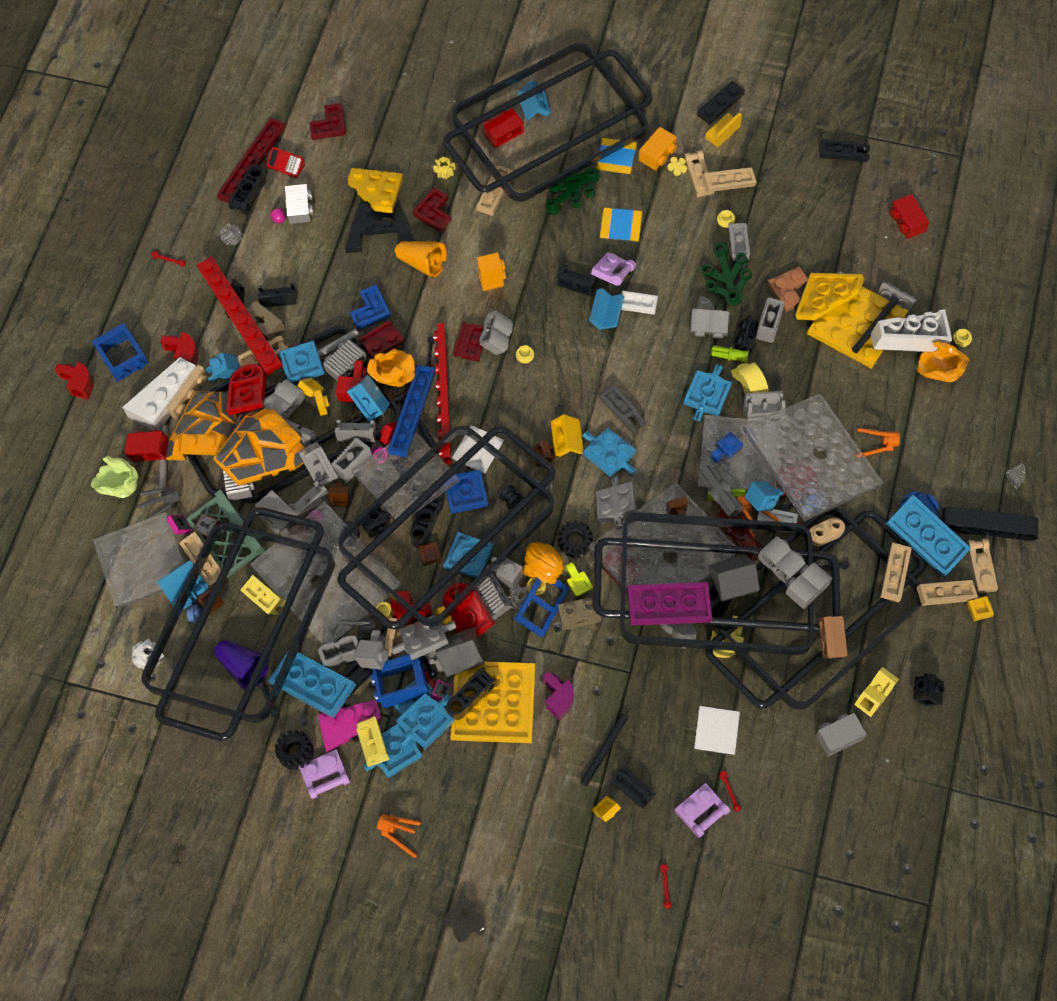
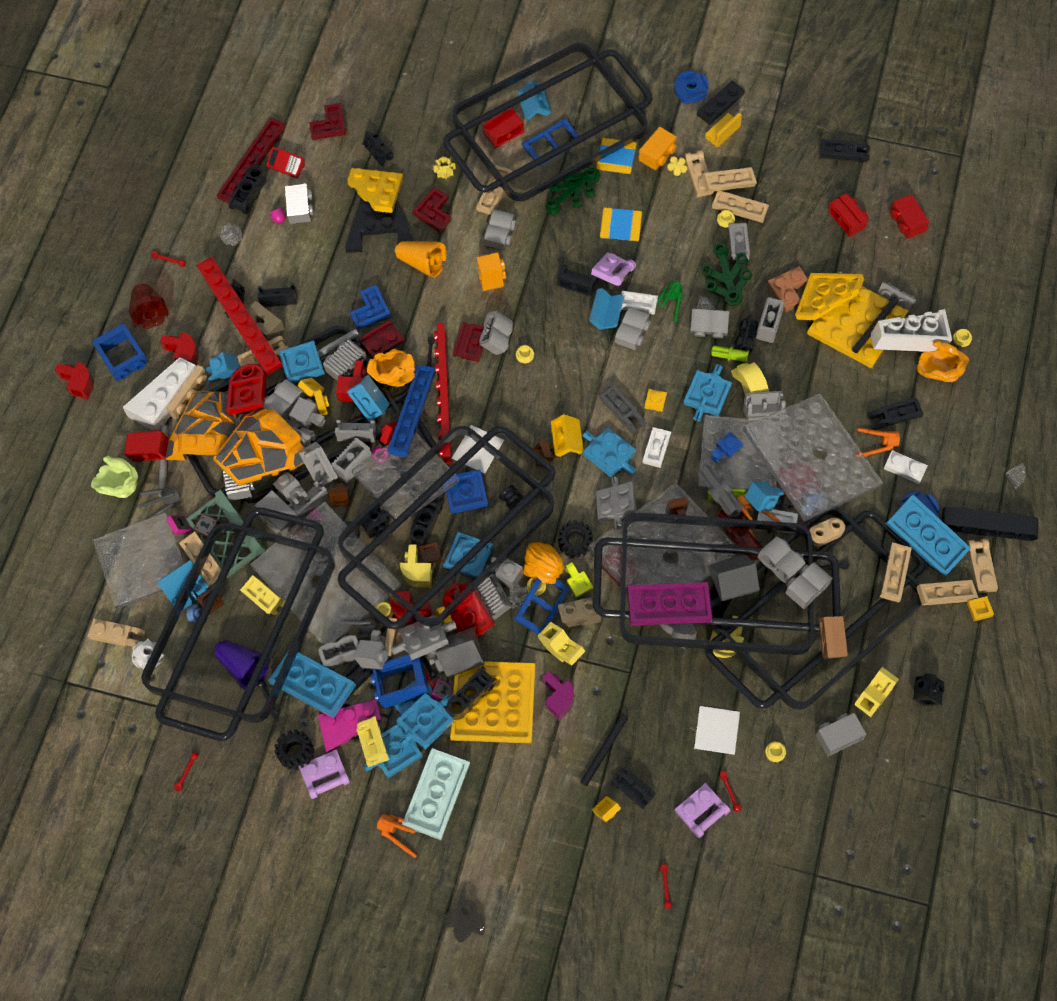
none -> tan hinge [87,619,146,647]
none -> clear red cone [129,283,169,329]
none -> red hinge [174,752,199,791]
none -> light grey brick [273,472,308,506]
none -> light grey brick [289,397,326,429]
none -> black hinge [362,130,394,166]
none -> light yellow brick [400,545,433,588]
none -> light aqua plate [402,748,470,840]
none -> light grey brick [484,209,517,250]
none -> blue window [521,118,579,167]
none -> light yellow brick [538,622,585,666]
none -> light grey brick [615,307,652,350]
none -> white plate [643,427,671,468]
none -> yellow plate [645,389,667,412]
none -> green plant [657,280,683,323]
none -> blue plate [674,70,709,104]
none -> tan plate [712,191,769,223]
none -> light yellow plate [765,742,786,762]
none -> red brick [828,193,869,237]
none -> black hinge [867,398,923,430]
none -> white plate [884,450,928,484]

